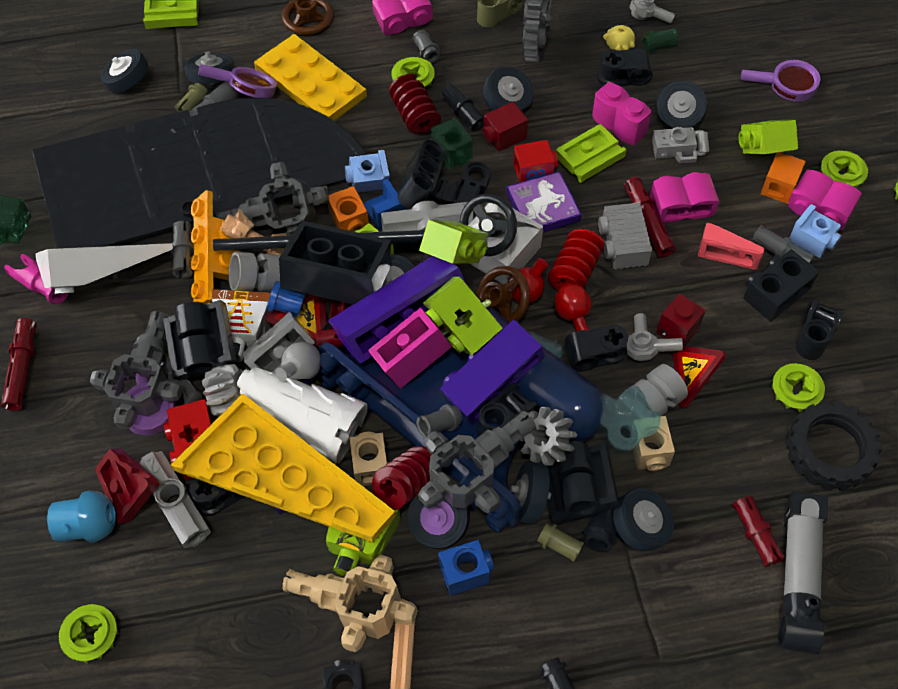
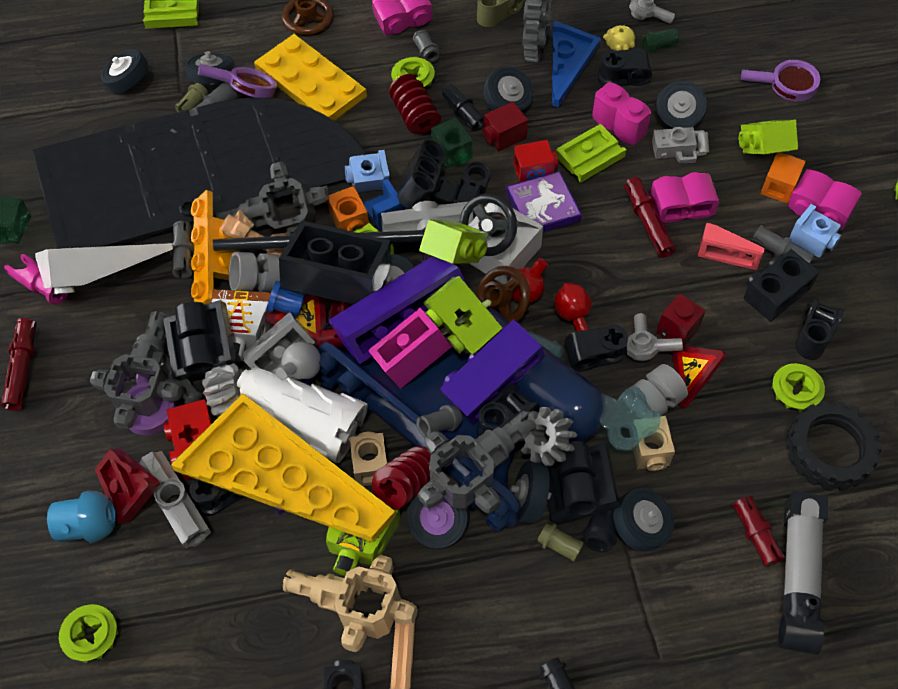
blue brick [438,540,494,596] -> none
red piece [548,229,605,291] -> none
light grey brick [598,202,652,270] -> none
lime gear [819,151,868,188] -> none
none -> blue wing [552,21,601,108]

